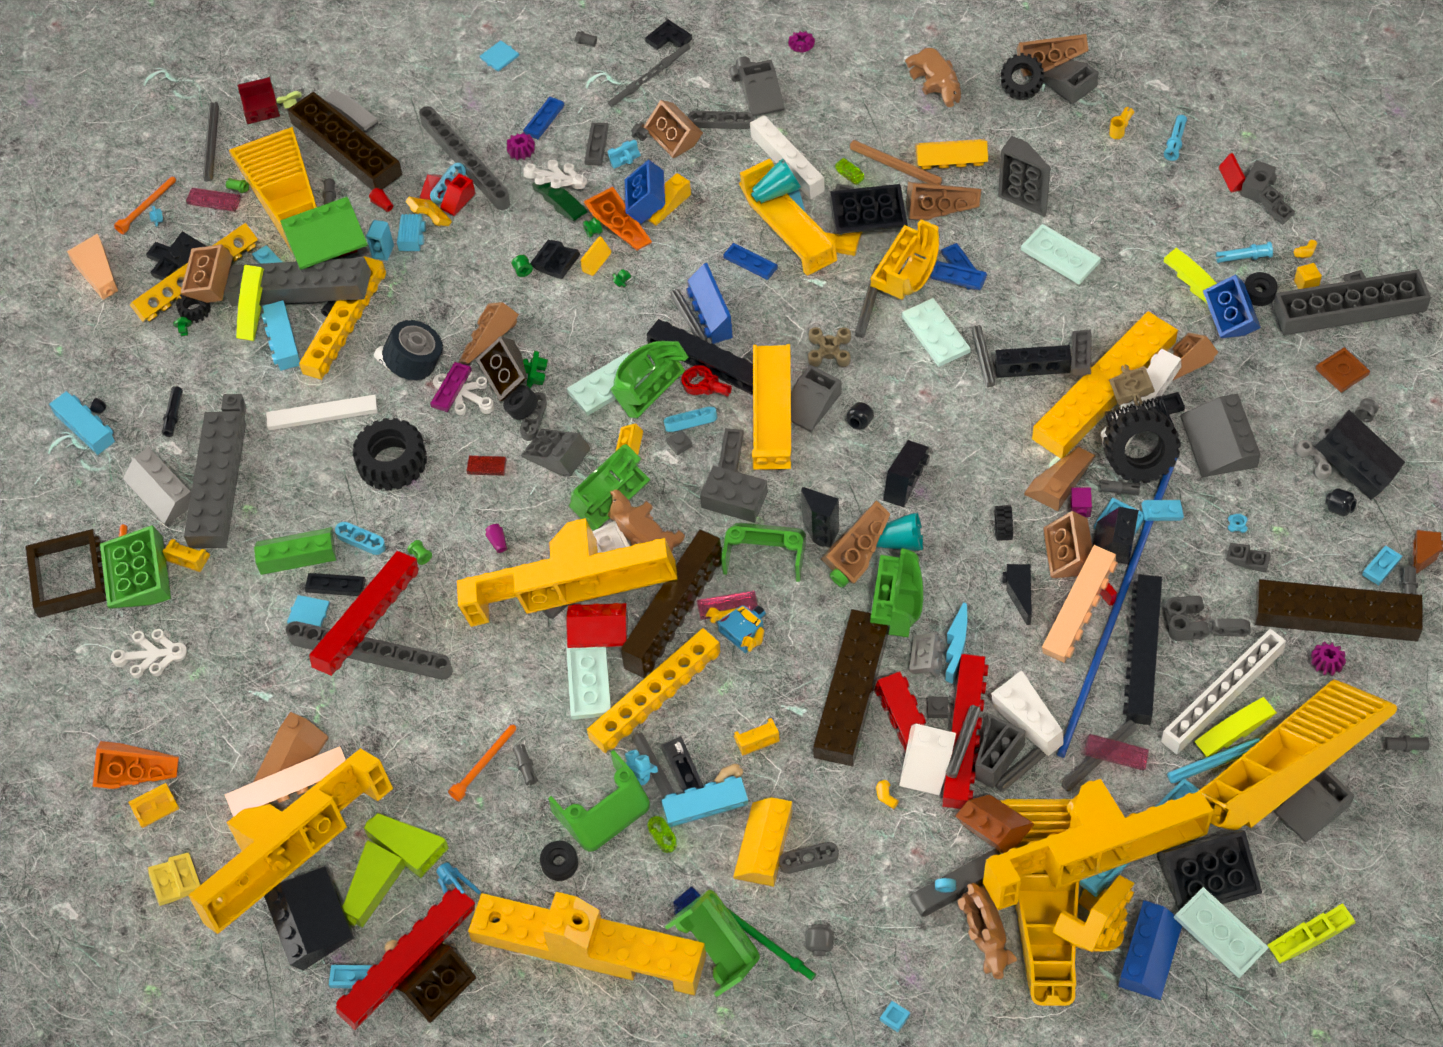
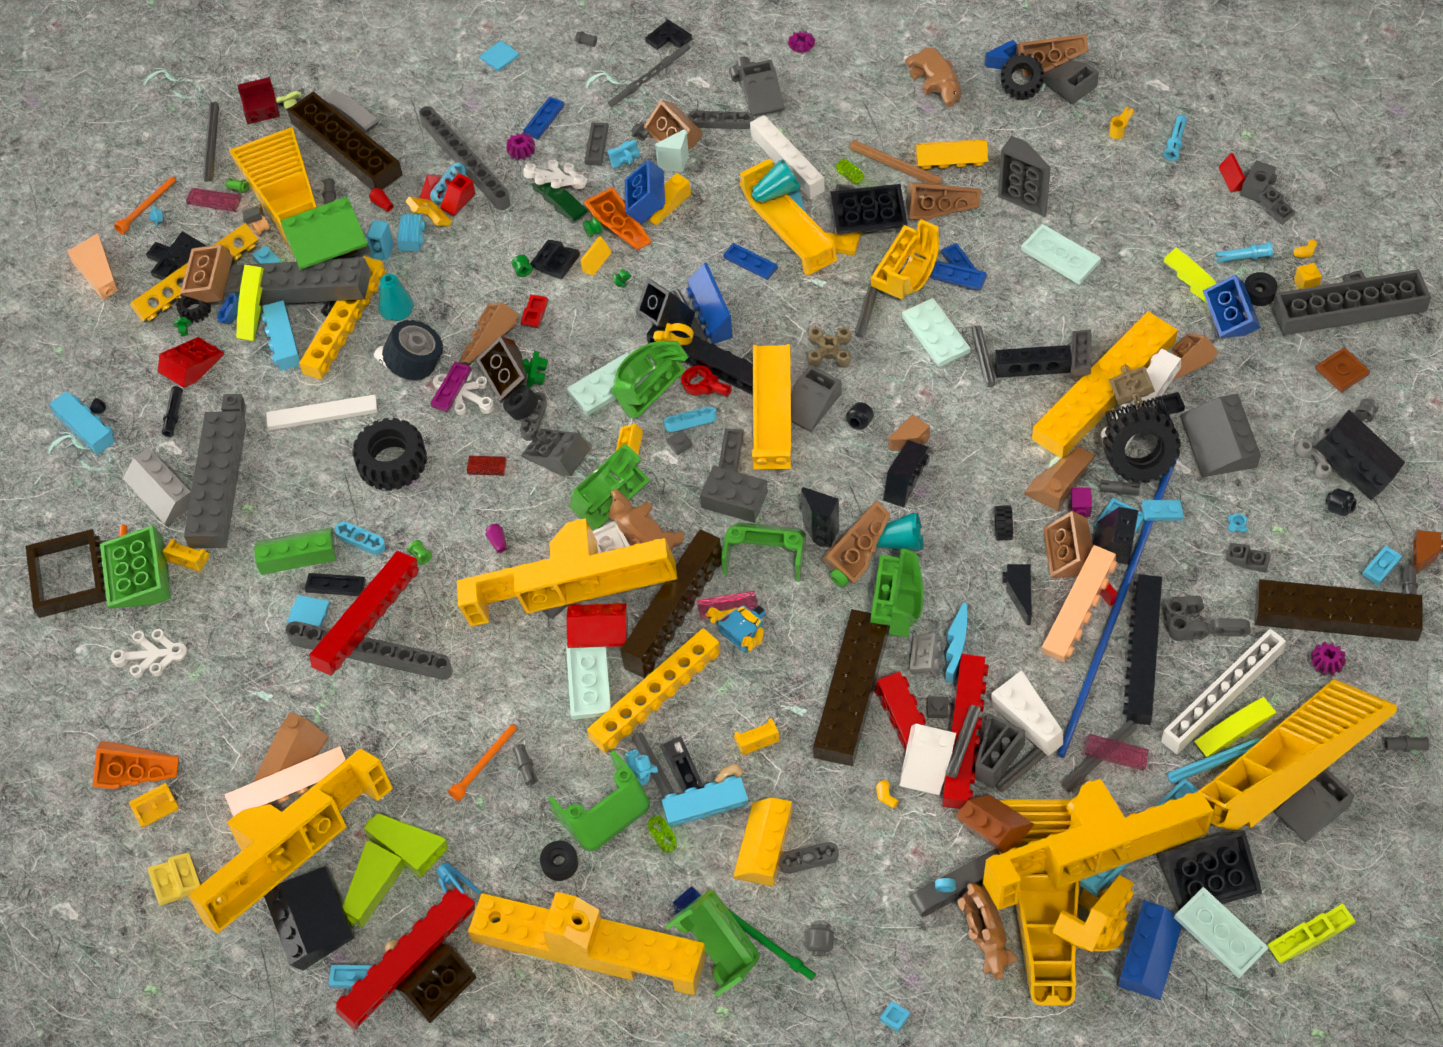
none -> red slope [158,337,224,388]
none -> blue beam [218,293,240,324]
none -> dark grey slope [243,204,264,224]
none -> light nougat wheel [249,216,270,236]
none -> teal cone [378,274,414,321]
none -> red slope [520,294,548,328]
none -> black slope [636,278,695,327]
none -> yellow piece [653,323,694,345]
none -> light aqua slope [655,129,689,173]
none -> medium nougat slope [888,414,930,451]
none -> blue slope [985,40,1017,69]

